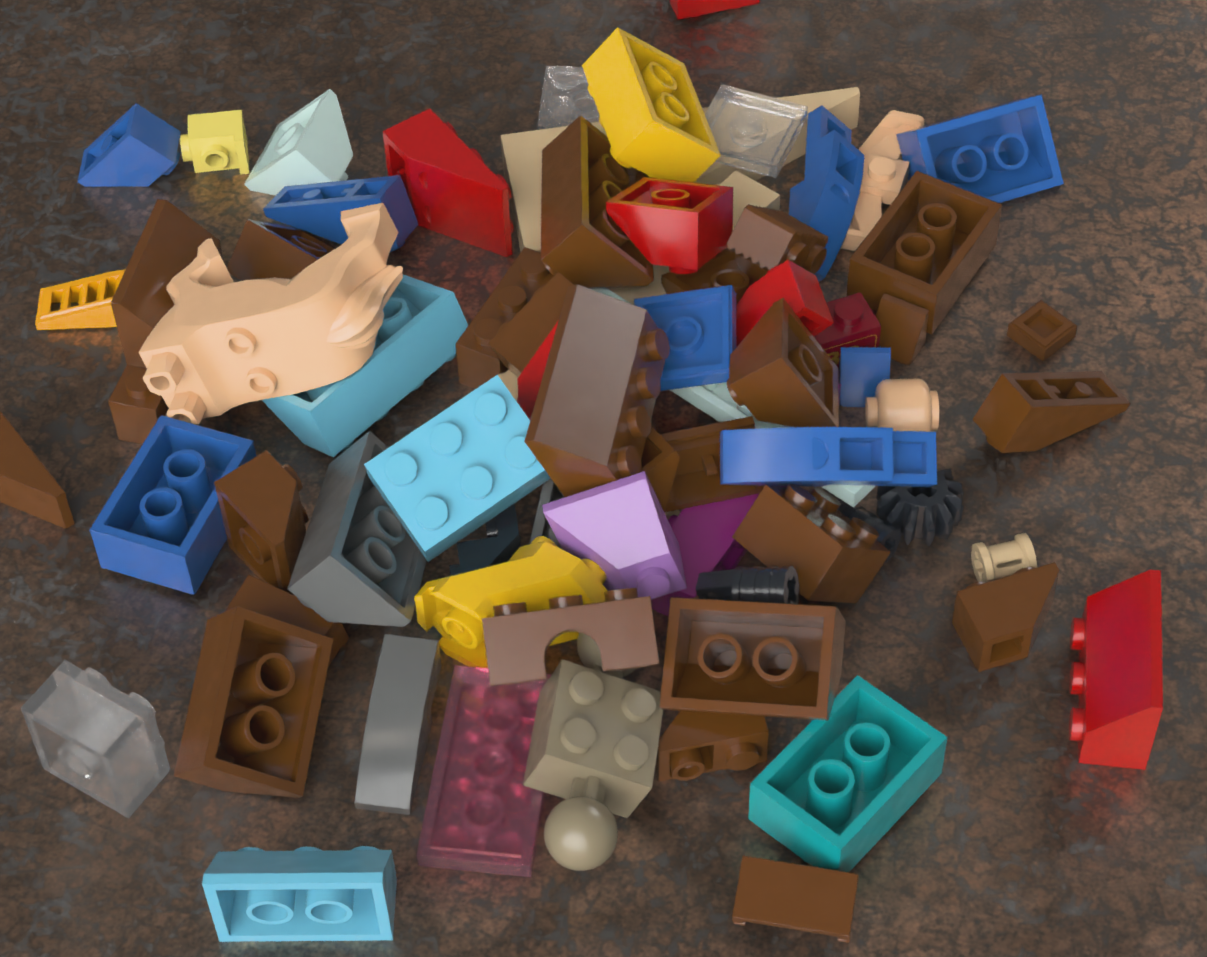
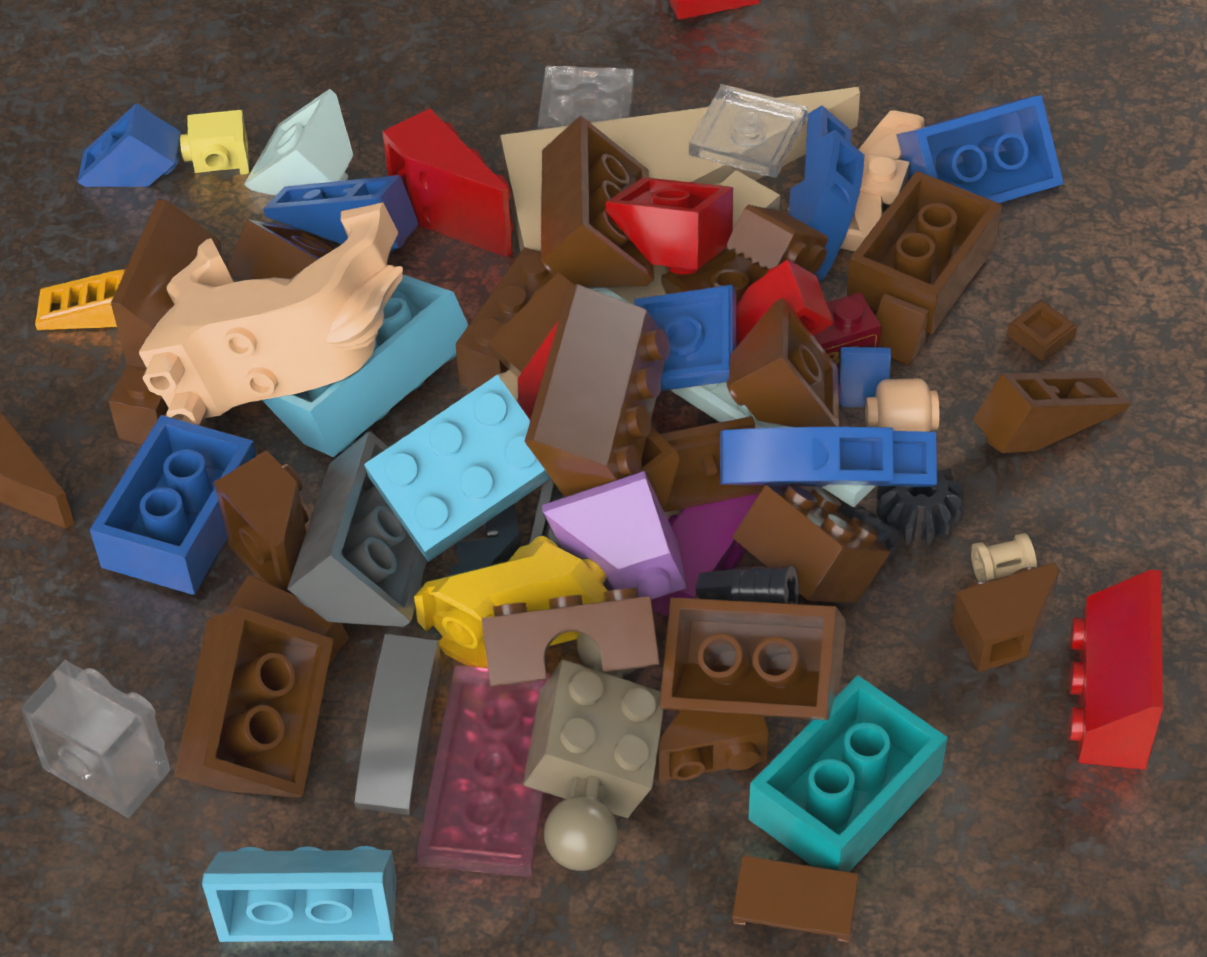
yellow brick [582,27,721,182] -> none

